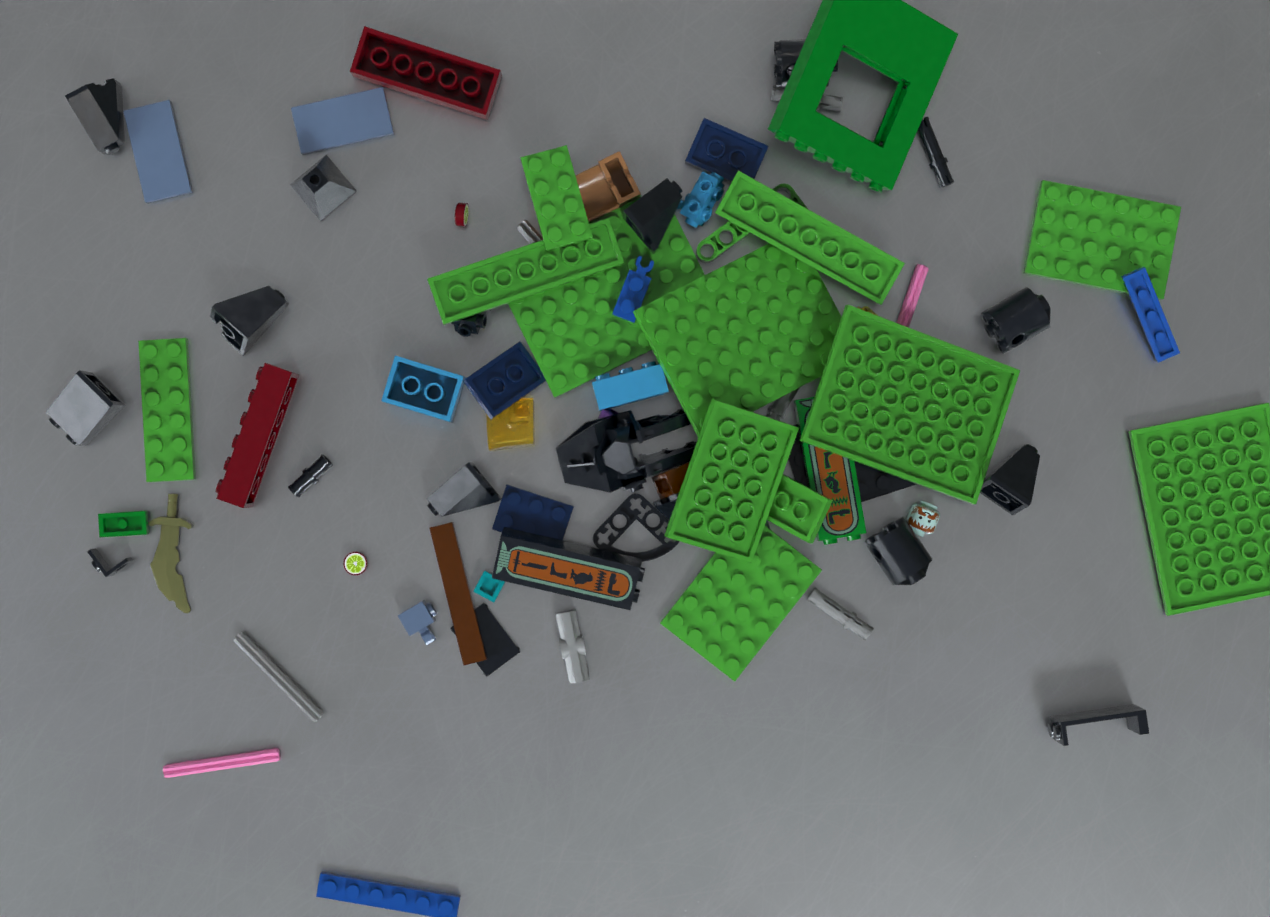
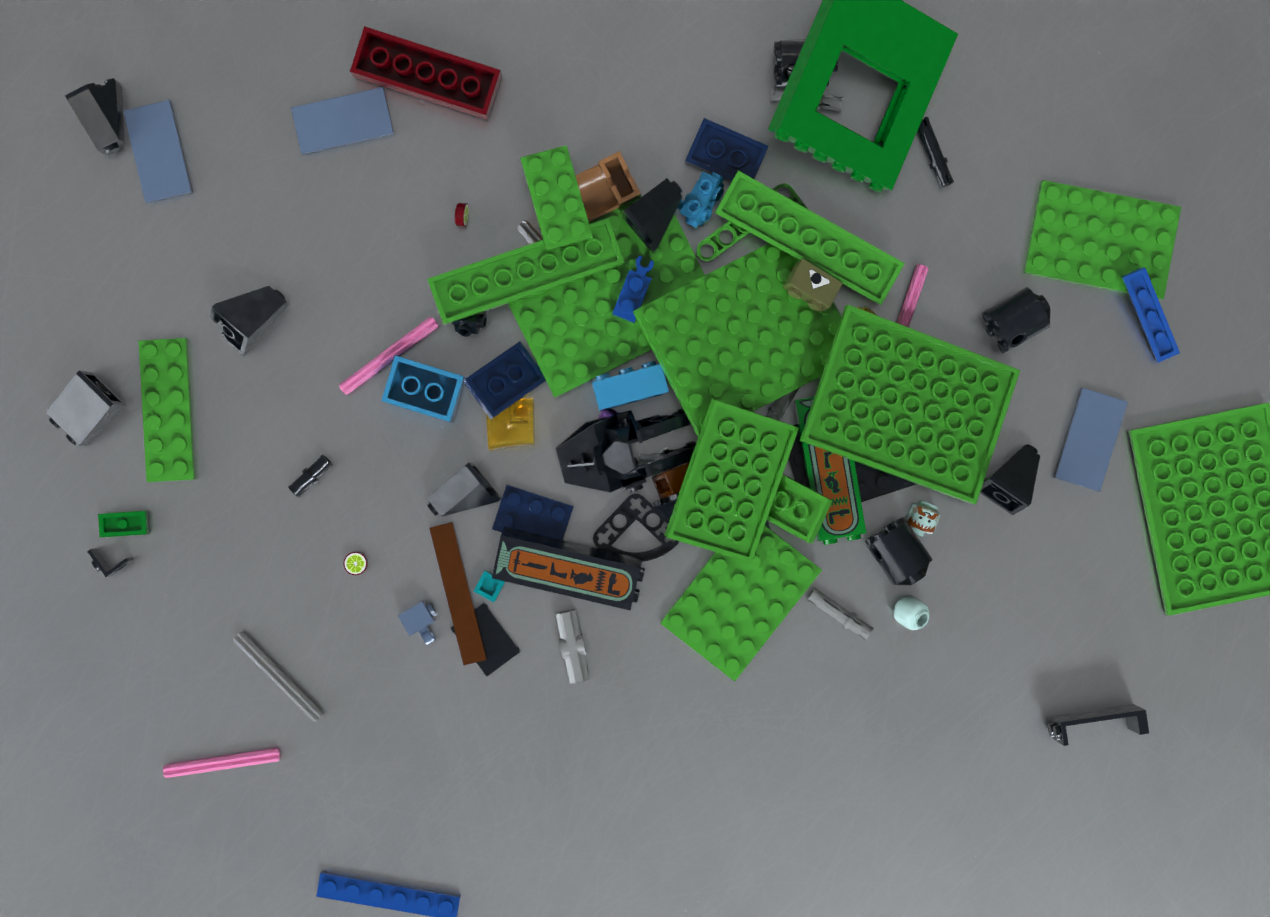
olive sword [149,493,193,613] -> none
dark red brick [215,363,299,508] -> none
black slope [290,155,357,221] -> none
none -> bright pink axle [339,317,438,395]
none -> olive brick [782,259,843,312]
none -> light aqua head [894,596,929,631]
none -> sand blue tile [1054,388,1128,492]

